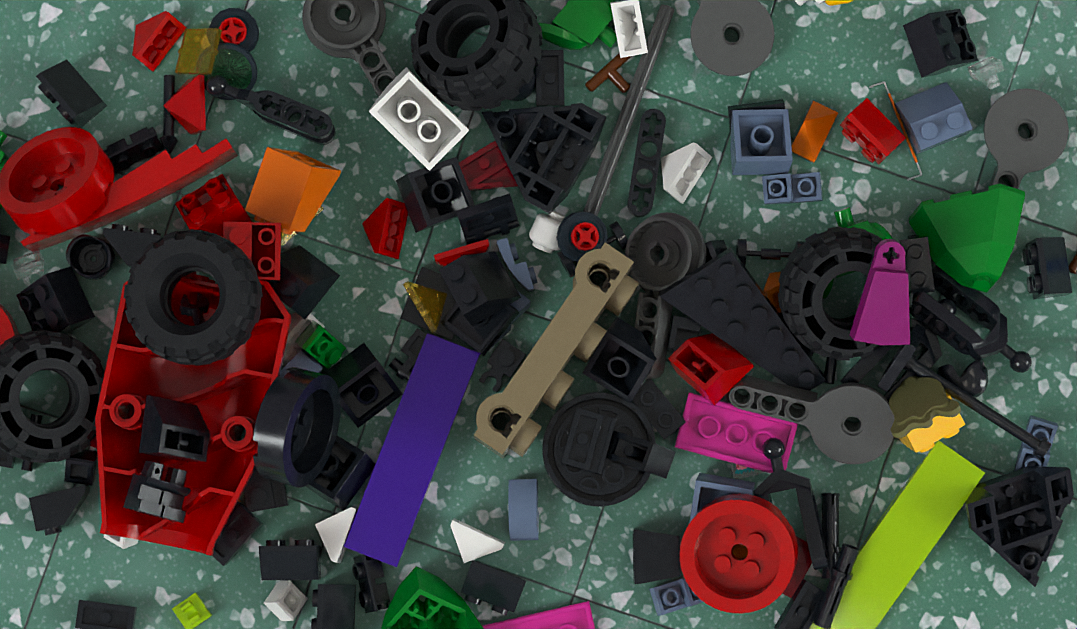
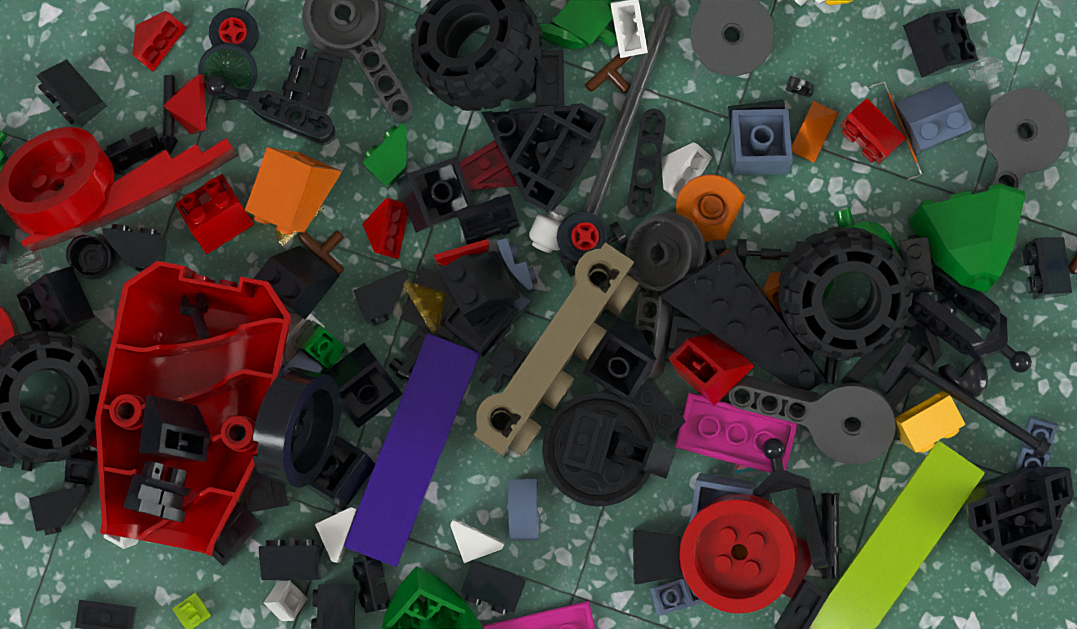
black tyre [124,229,263,365] -> none
clear yellow piece [175,28,222,74] -> none
red slope [223,222,281,280] -> none
white slope [369,67,469,171] -> none
sand blue slope [762,172,823,204] -> none
black pin [813,543,860,629] -> none
magenta piece [850,239,910,345] -> none
olive tile [889,376,961,439] -> none
none -> black plate [282,47,342,113]
none -> reddish brown piece [298,231,344,275]
none -> black slope [353,269,408,326]
none -> green slope [362,123,407,190]
none -> orange hat [676,174,745,242]
none -> black tile [785,76,815,97]

